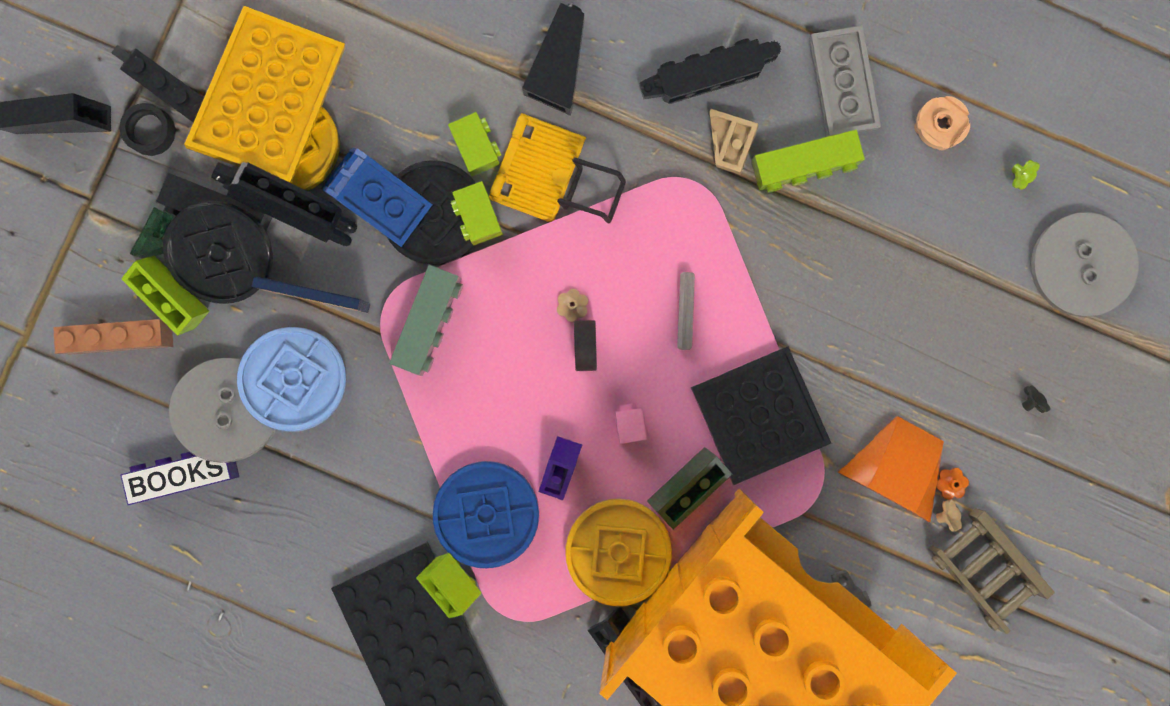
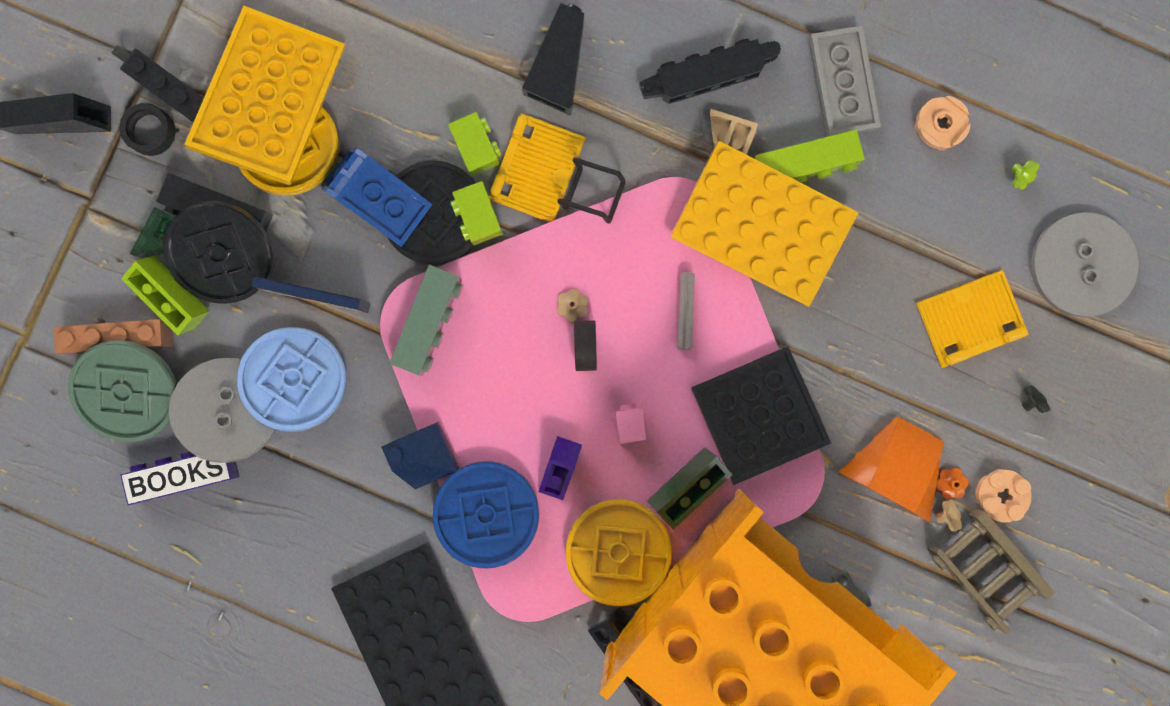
black hinge [211,162,358,247] -> none
lime brick [416,553,482,618] -> none
none -> sand green plate [68,340,177,442]
none -> dark blue slope [381,422,459,489]
none -> yellow plate [670,141,858,307]
none -> yellow window [916,269,1029,368]
none -> light nougat plate [975,469,1032,523]

